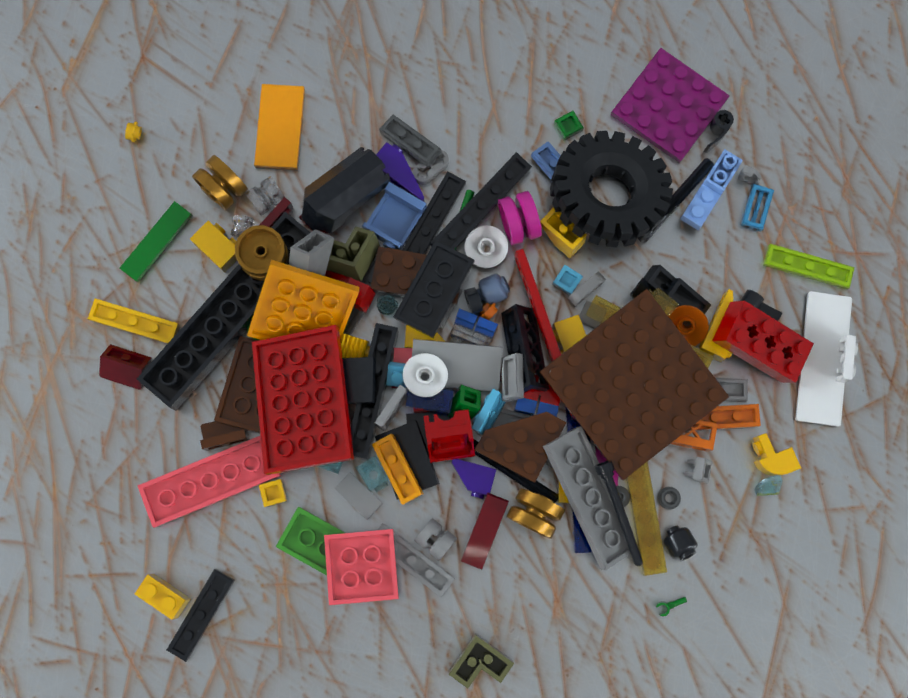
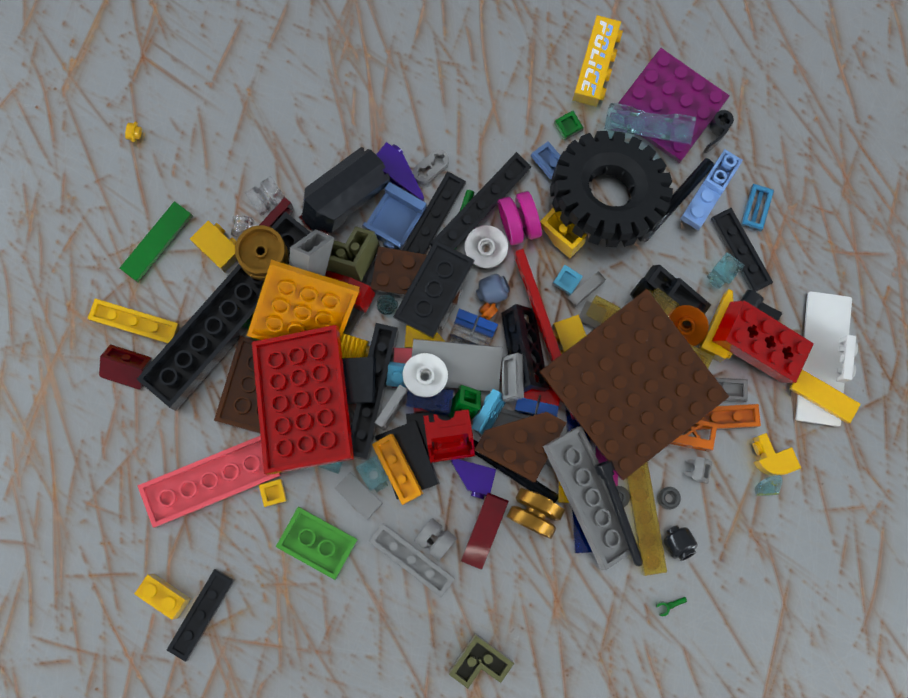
pearl gold wheel [192,155,248,210] -> none
reddish brown panel [200,421,250,451] -> none
light orange tile [254,84,305,170] -> none
coral plate [324,529,399,605] -> none
dark grey tile [379,114,442,167] -> none
black beam [464,287,483,314] -> none
light grey tile [738,165,761,185] -> none
lime tile [763,244,855,289] -> none
none -> yellow brick [572,15,623,107]
none -> clear light blue arch [604,103,696,144]
none -> clear light blue brick [707,252,745,289]
none -> black tile [711,207,773,292]
none -> yellow tile [790,369,861,424]

